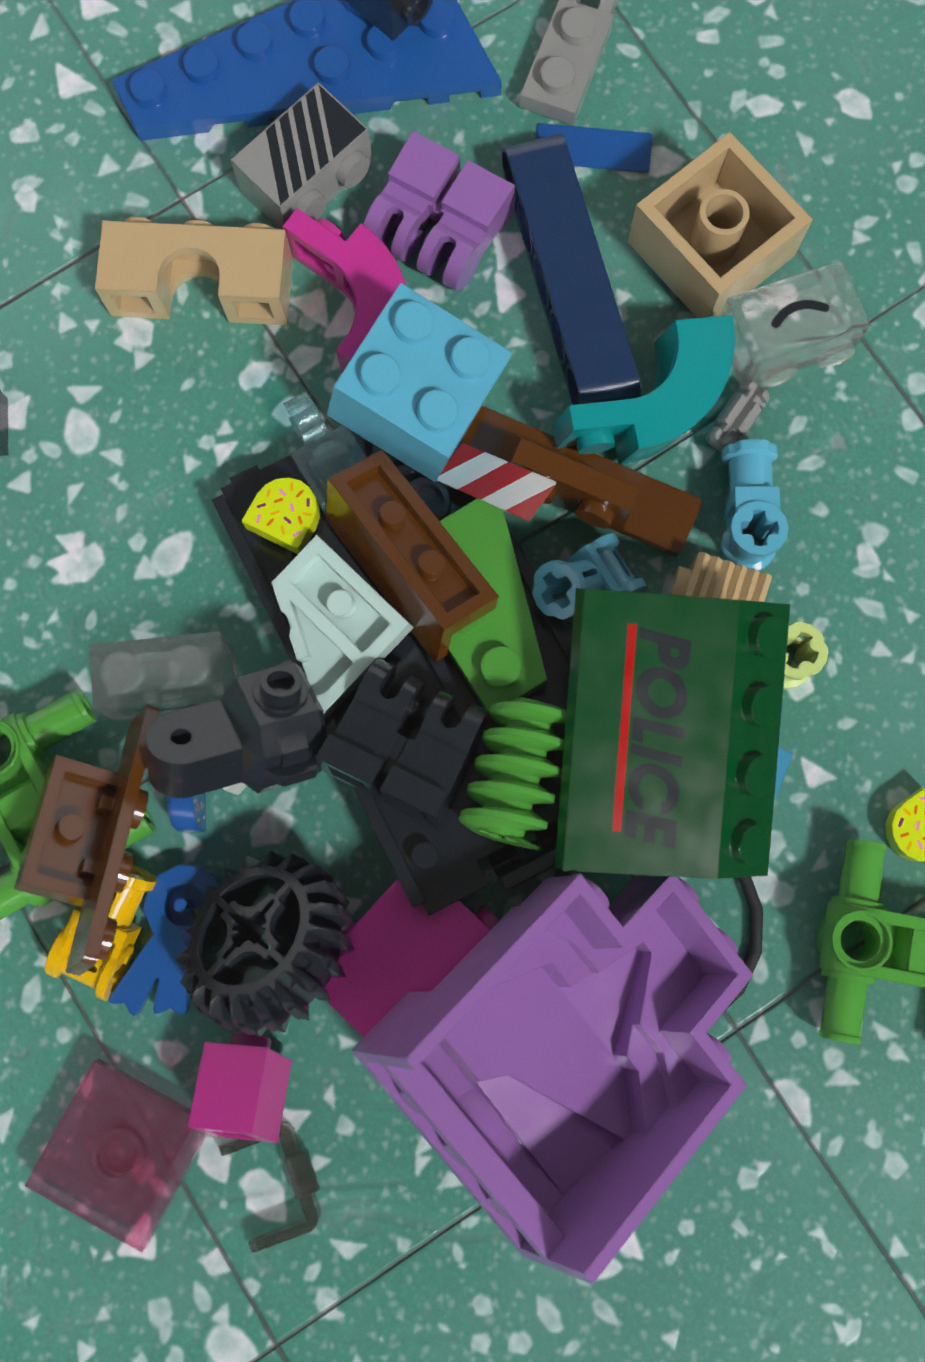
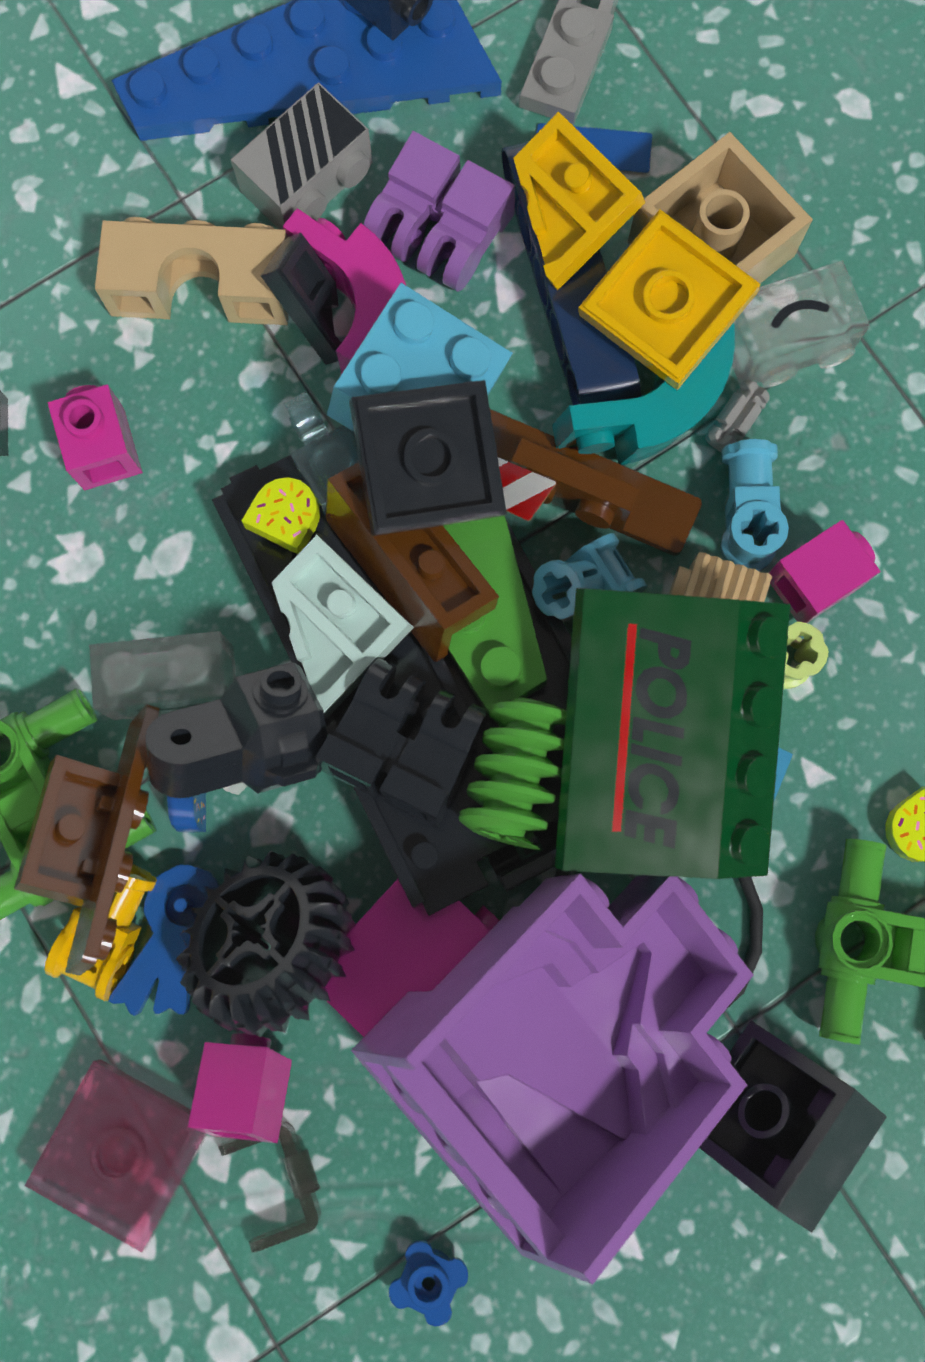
none -> dark pink brick [47,384,143,491]
none -> black tile [261,232,342,365]
none -> black tile [349,380,507,537]
none -> blue plate [389,1240,468,1326]
none -> yellow wing [513,111,646,290]
none -> yellow tile [578,209,761,390]
none -> black slope [699,1020,887,1233]
none -> dark pink brick [769,519,881,623]

